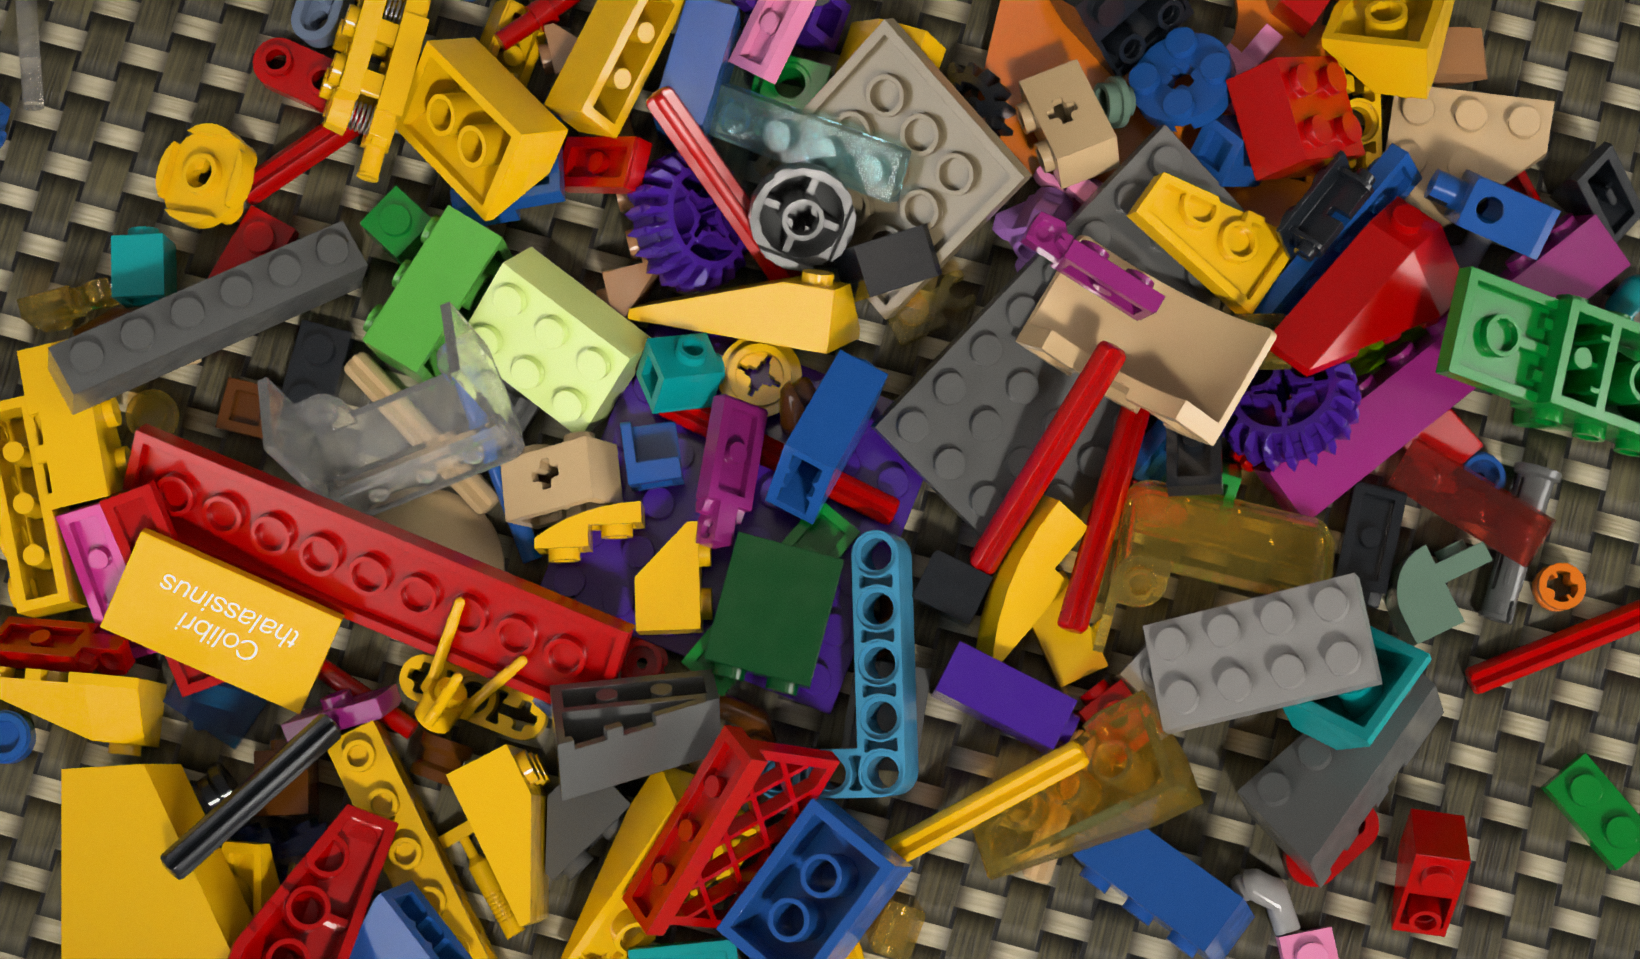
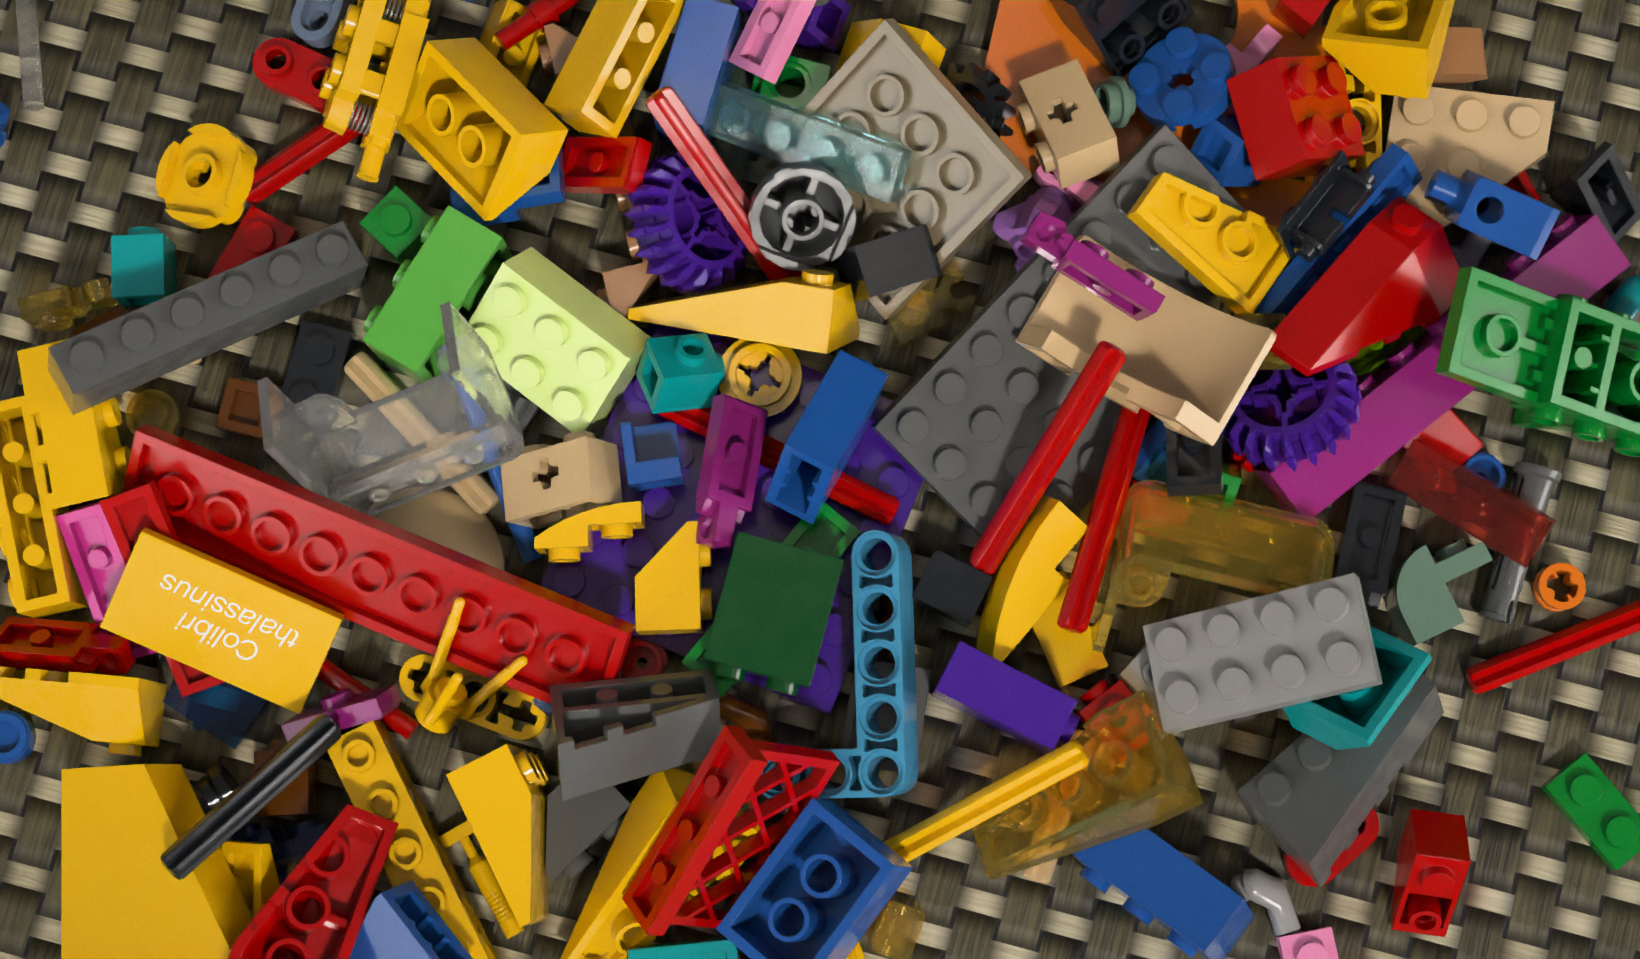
reddish brown wheel [409,731,474,787] -> none
reddish brown arm [780,377,816,437] -> none

